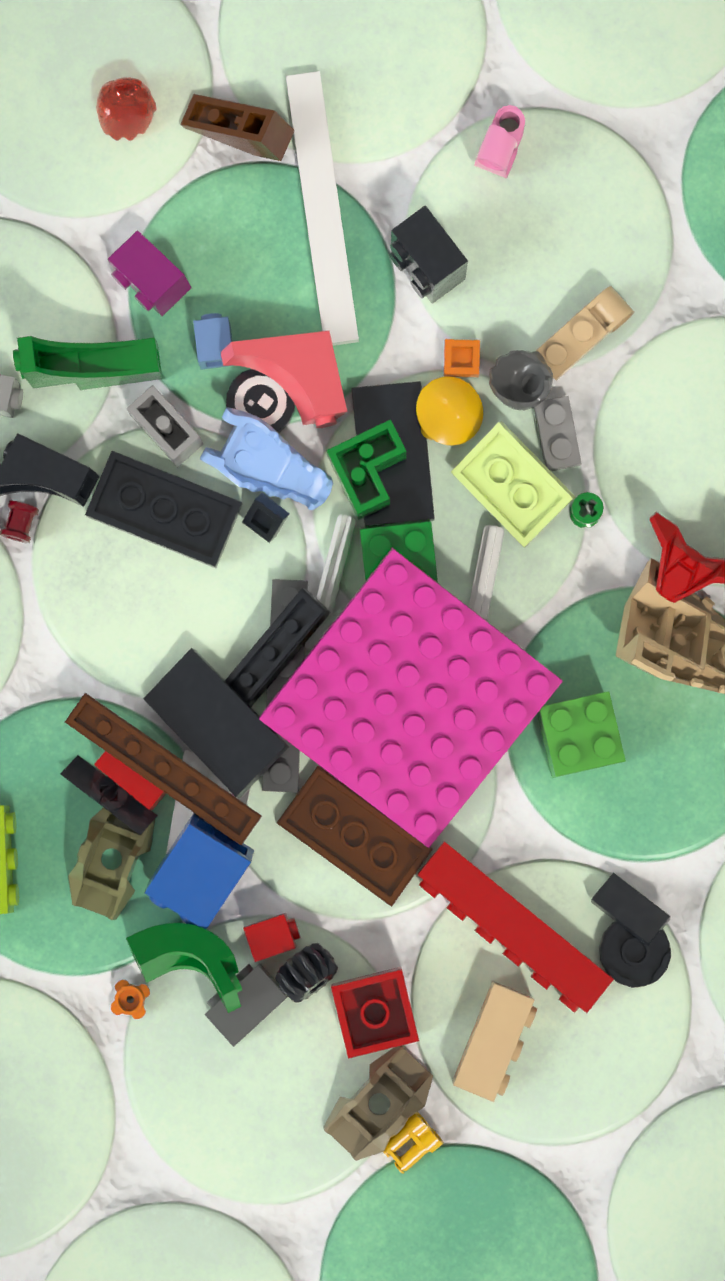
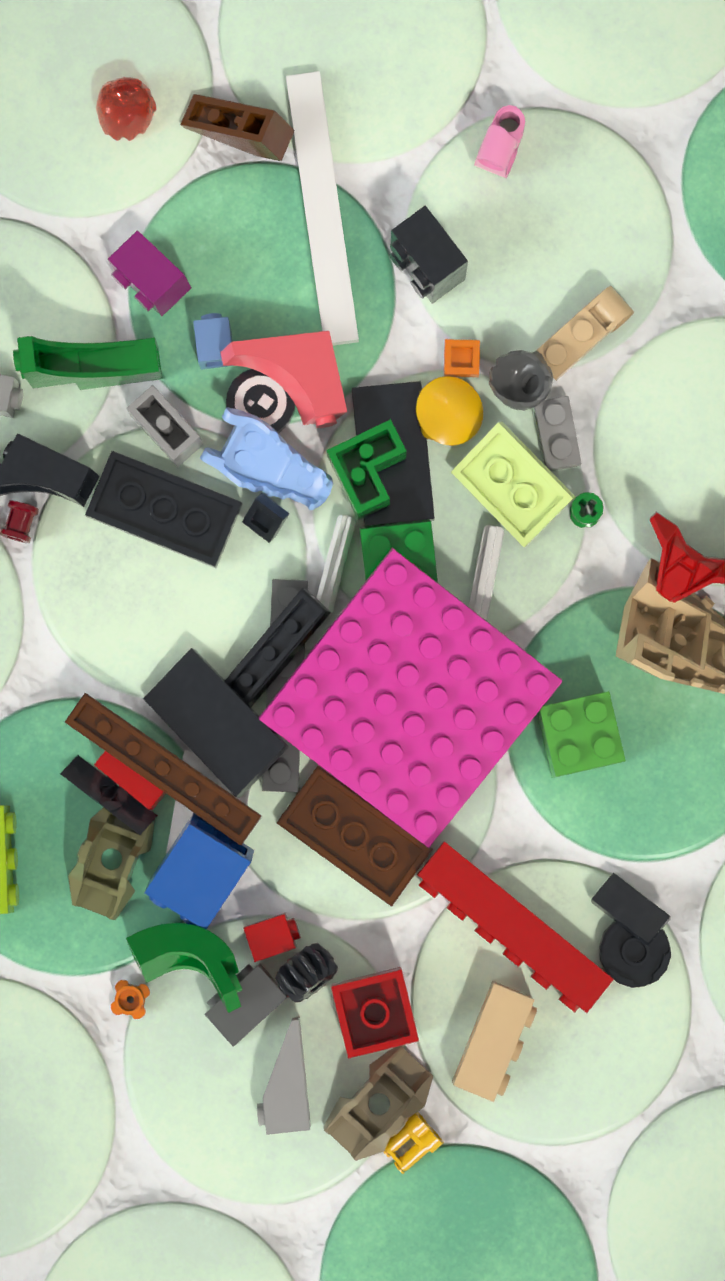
none -> light grey slope [257,1017,311,1135]

